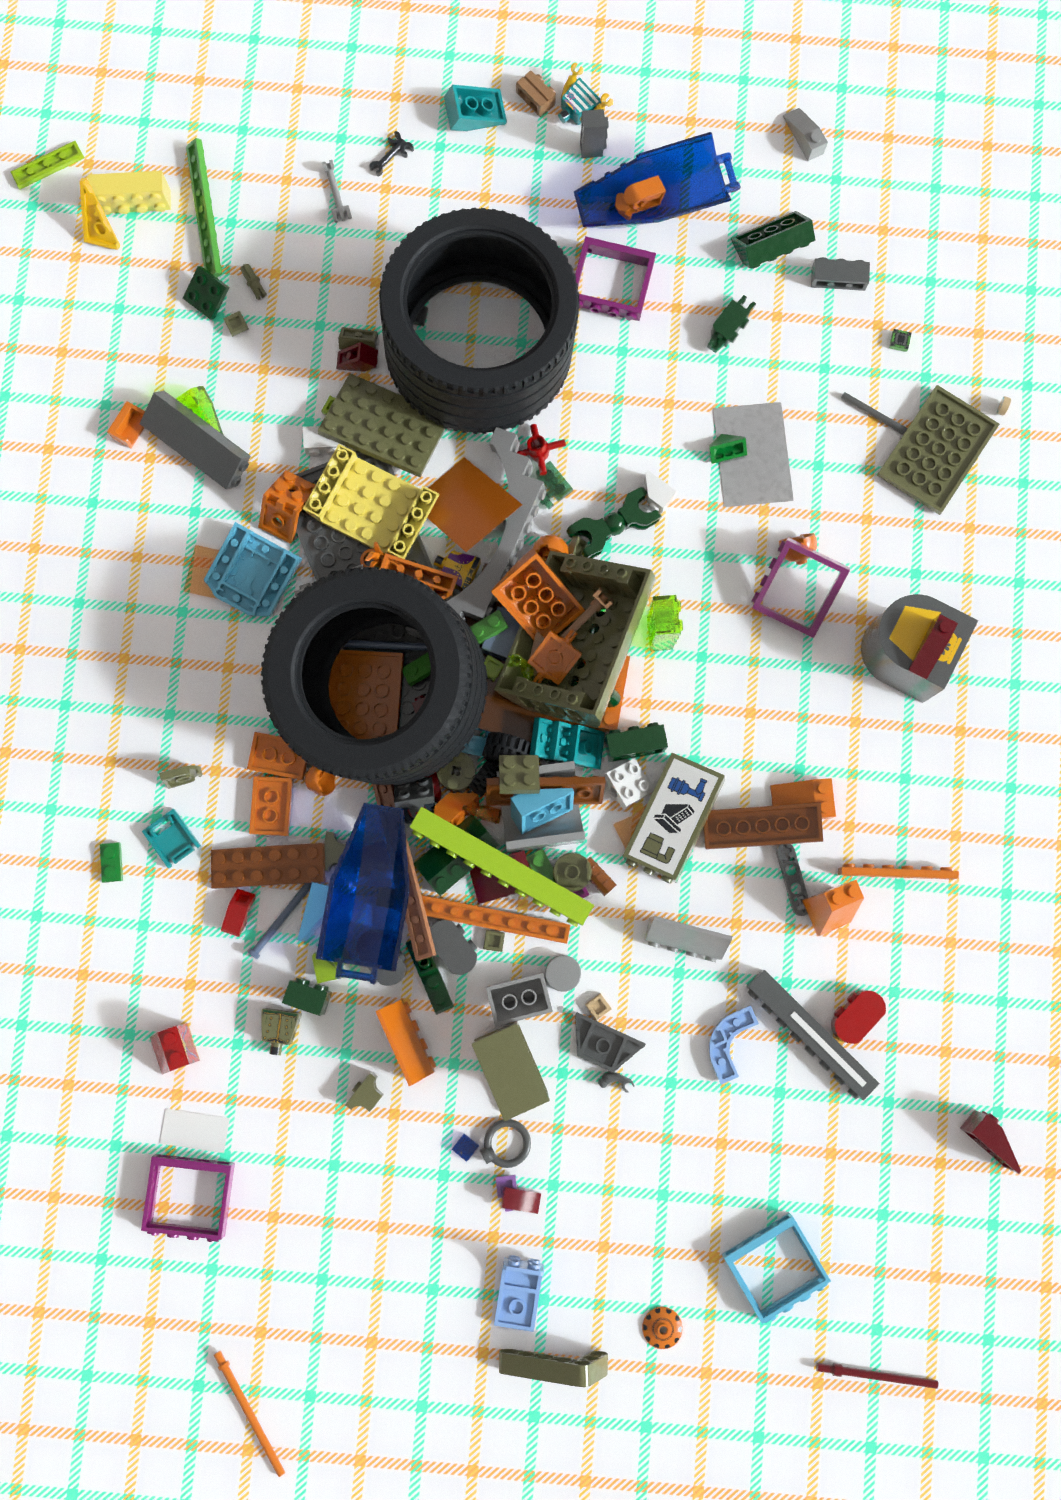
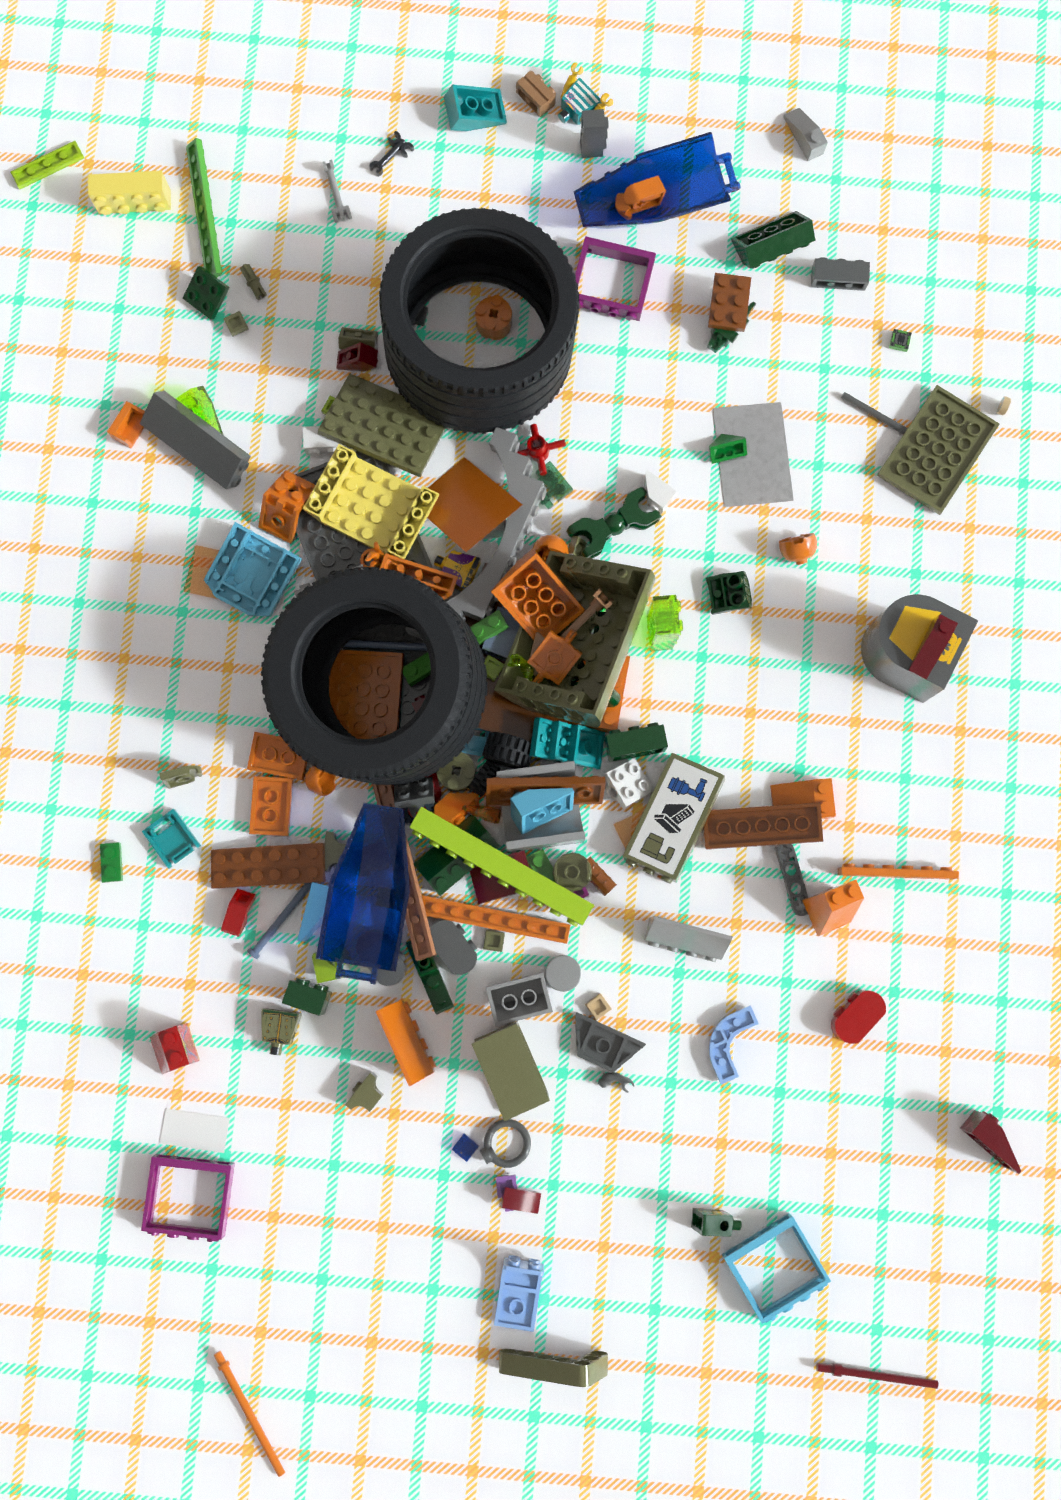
yellow wing [79,178,120,250] -> none
olive plate [499,755,540,794] -> none
orange dish [642,1307,683,1349] -> none
dark grey brick [746,970,880,1101] -> none
magenta window [751,537,850,638] -> none
none -> orange brick [475,295,512,340]
none -> torso [691,1208,742,1237]
none -> dark green slope [706,571,752,615]
none -> dark orange plate [708,272,752,332]

